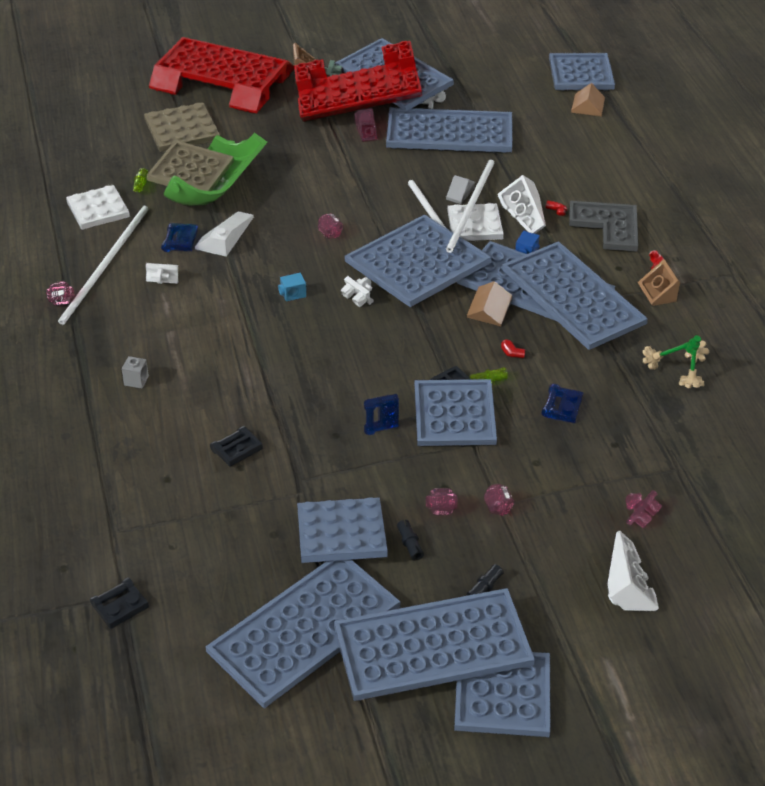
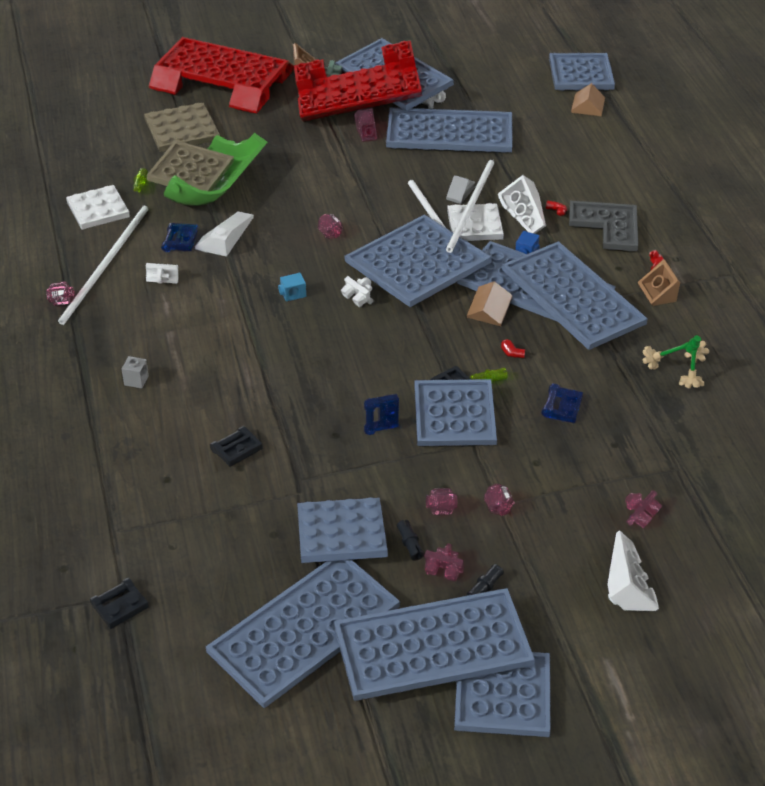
none -> clear pink hips [424,543,465,581]

